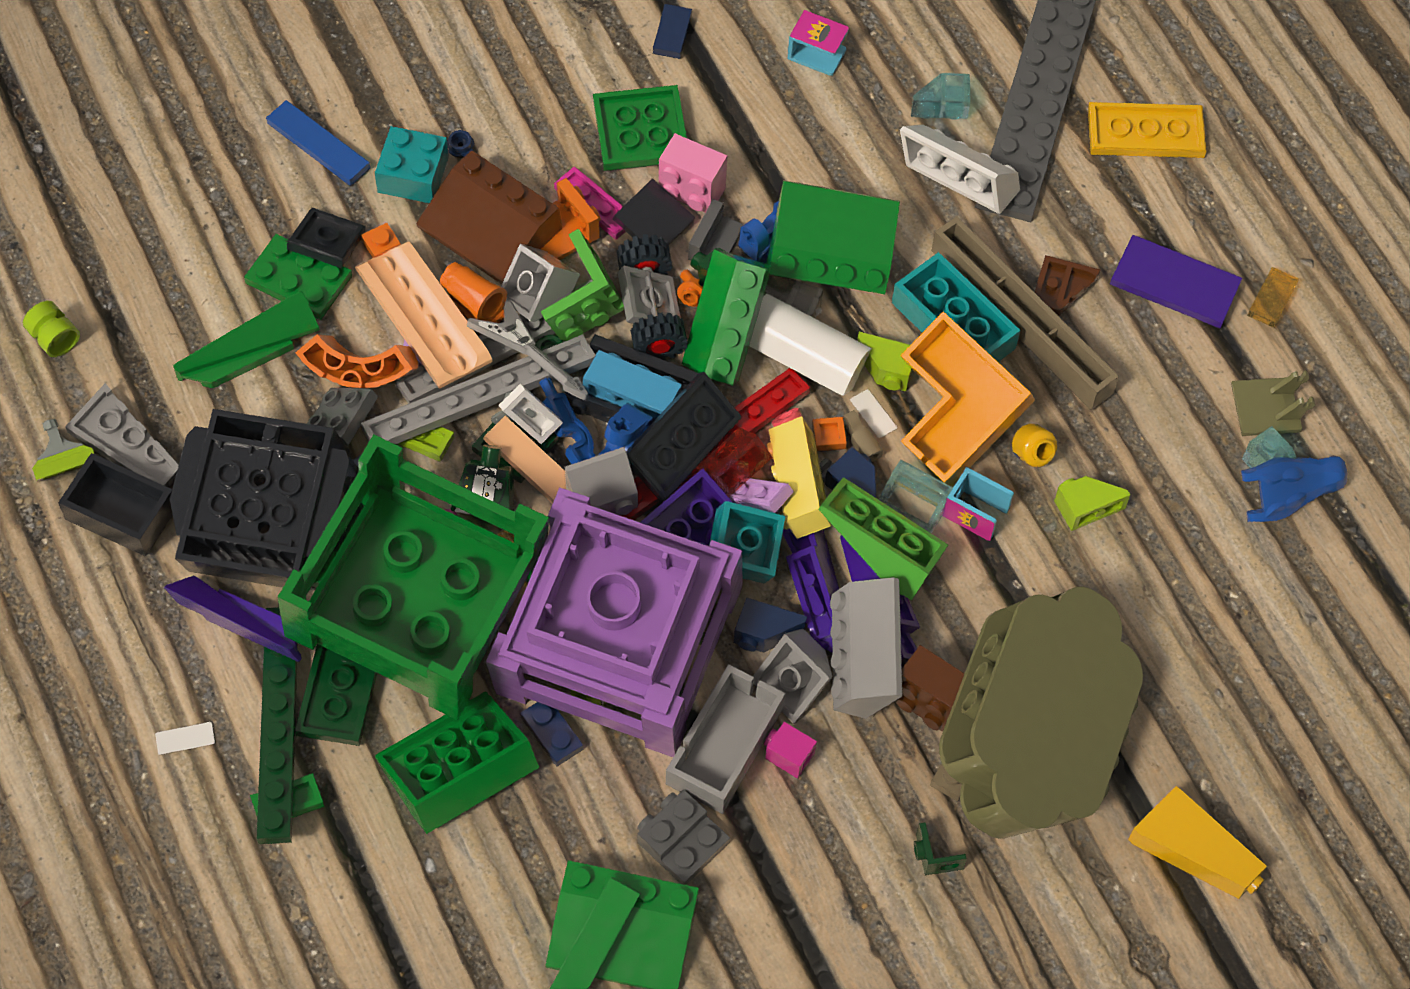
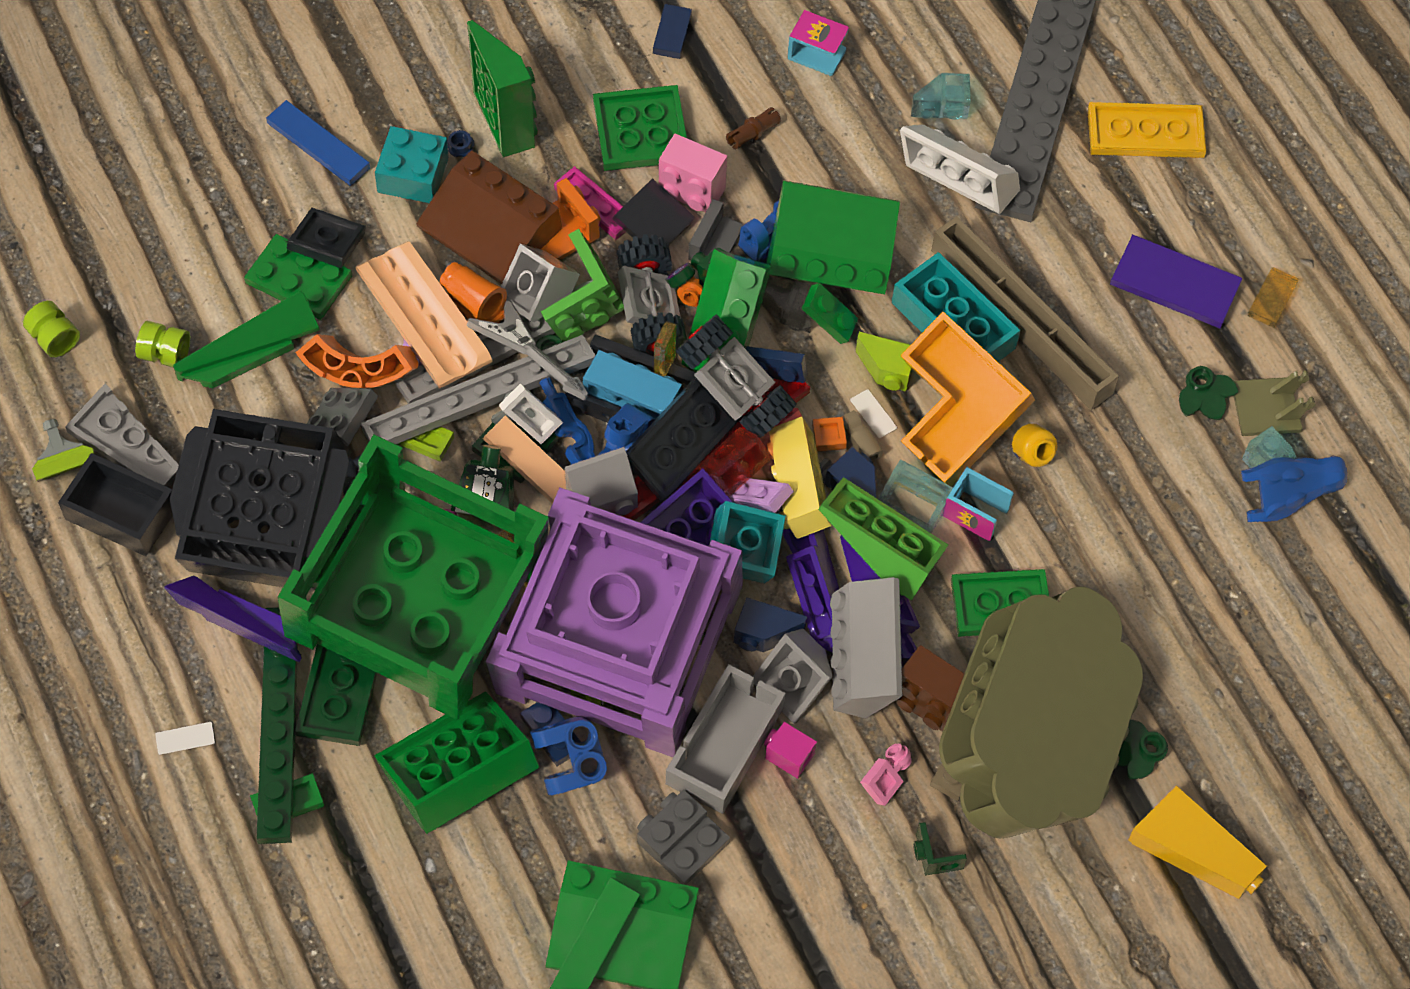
orange plate [361,223,401,258] -> none
white brick [749,294,871,396] -> none
reddish brown wing [1034,255,1100,316] -> none
lime slope [1054,476,1130,531] -> none
none -> lime wheel [135,320,191,367]
none -> green slope [467,20,538,158]
none -> blue piece [530,716,607,795]
none -> clear yellow tile [654,321,676,376]
none -> dark green tile [665,262,695,289]
none -> plate [676,314,797,440]
none -> reddish brown pin [726,107,781,150]
none -> dark blue plate [746,346,808,383]
none -> green plate [801,283,858,344]
none -> bright pink plate [860,744,912,806]
none -> green plate [951,569,1049,637]
none -> dark green plate [1117,720,1168,779]
none -> dark green plate [1179,366,1238,420]

